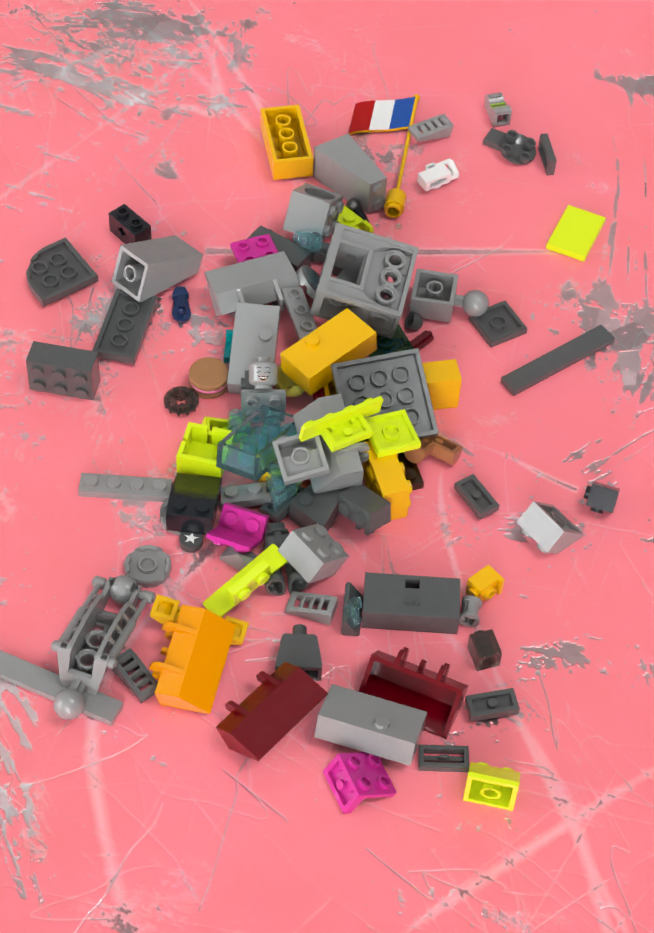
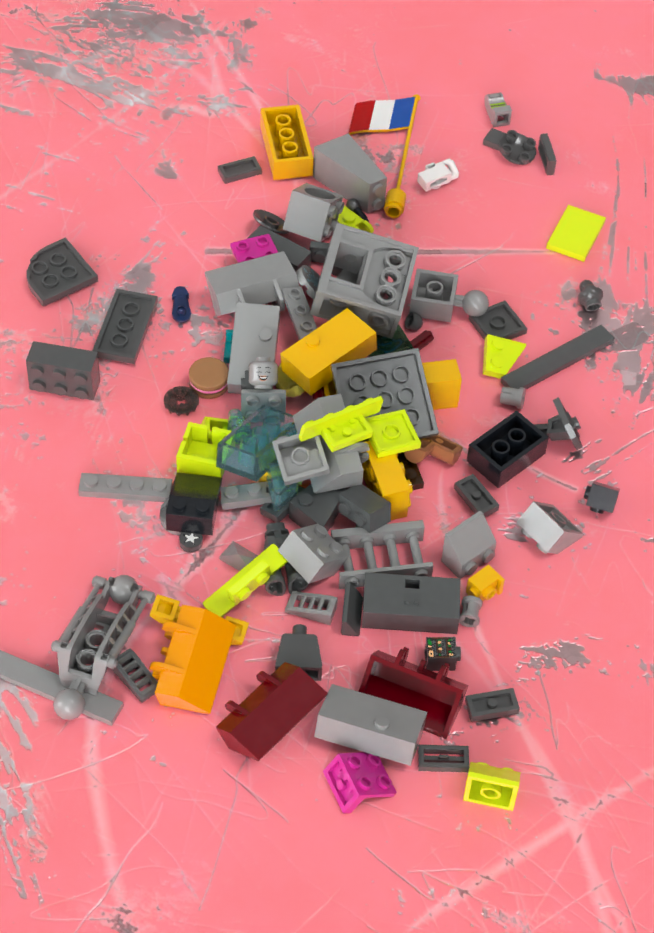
black brick [108,203,152,244] -> none
light grey slope [112,235,203,302] -> none
light grey tile [124,545,172,588] -> none
dark pink bracket [206,502,269,553] -> none
clear light blue cone [293,231,323,252] -> none
clear light blue tile [344,596,363,628] -> none
light grey slope [408,114,453,142] -> none
clear smoke brick [467,629,502,671] -> none
none -> dark grey tile [217,156,262,184]
none -> dark grey dish [253,209,289,234]
none -> light grey fence [331,520,434,589]
none -> brick [424,637,461,671]
none -> light grey slope [441,511,497,579]
none -> black brick [467,411,549,488]
none -> neon yellow wing [483,334,526,379]
none -> light grey bush [500,386,526,409]
none -> dark grey piece [535,397,583,450]
none -> dark grey animal [578,280,603,311]

